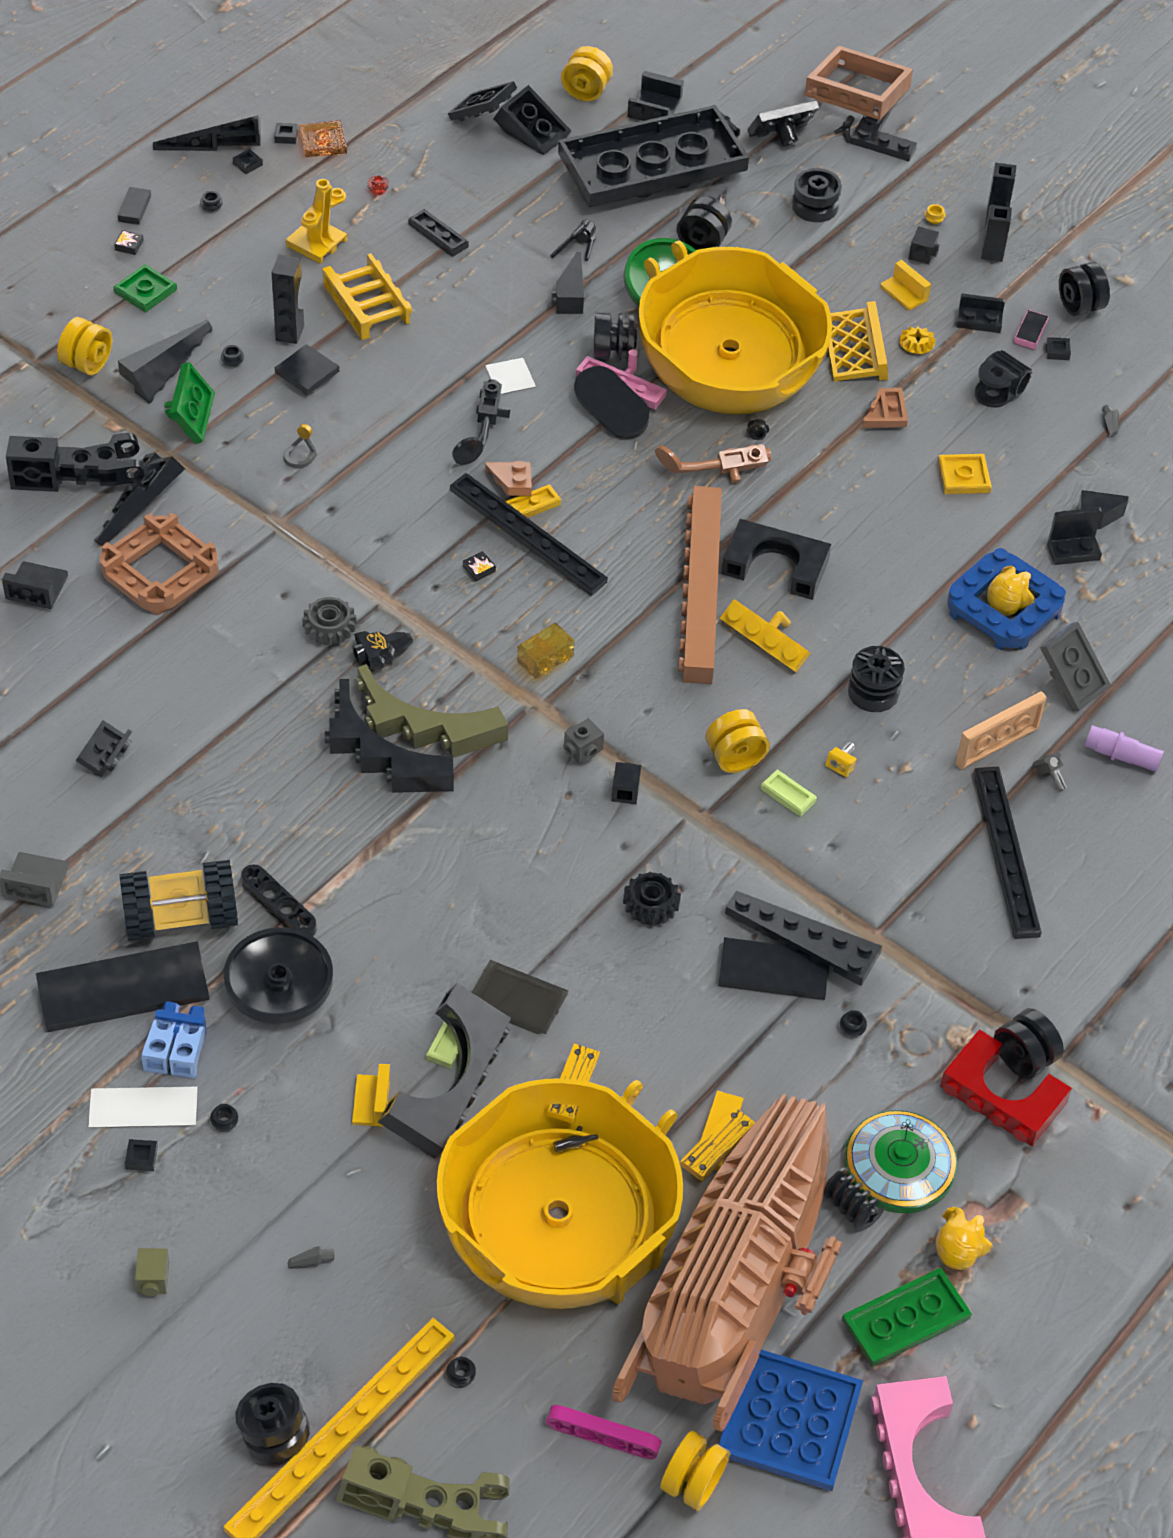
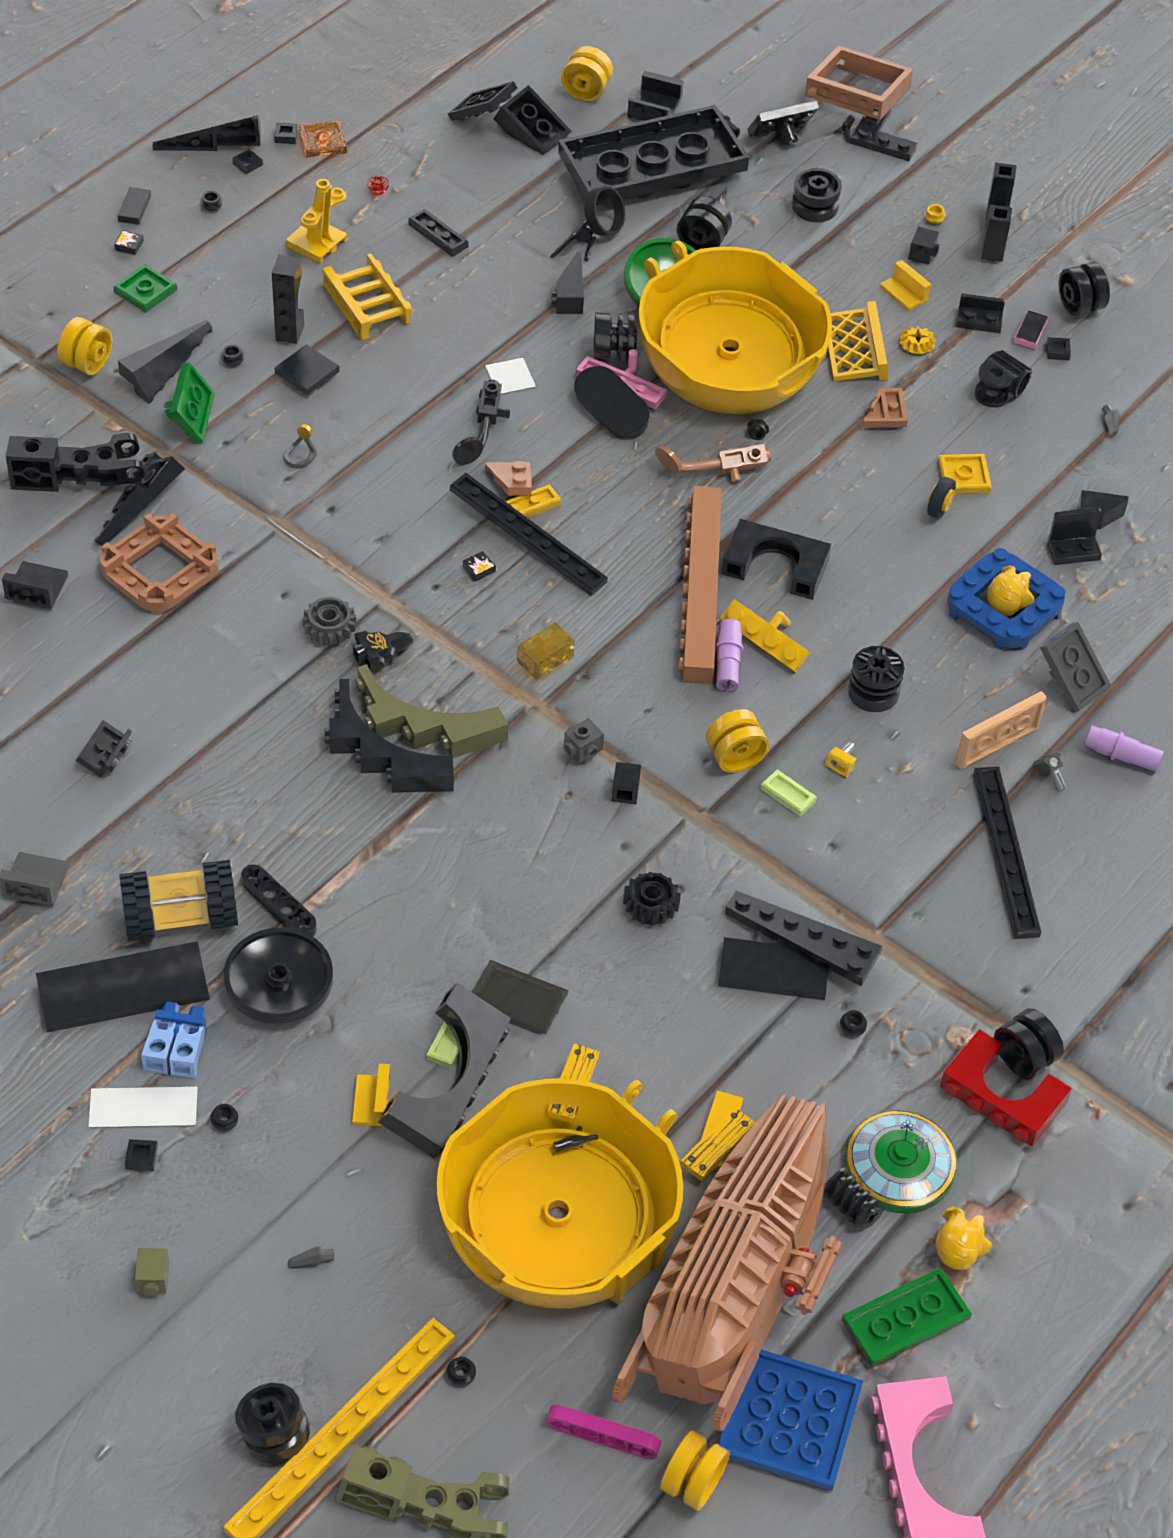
none -> black tyre [584,186,625,236]
none -> lavender piece [715,619,744,692]
none -> black wheel [927,477,956,519]

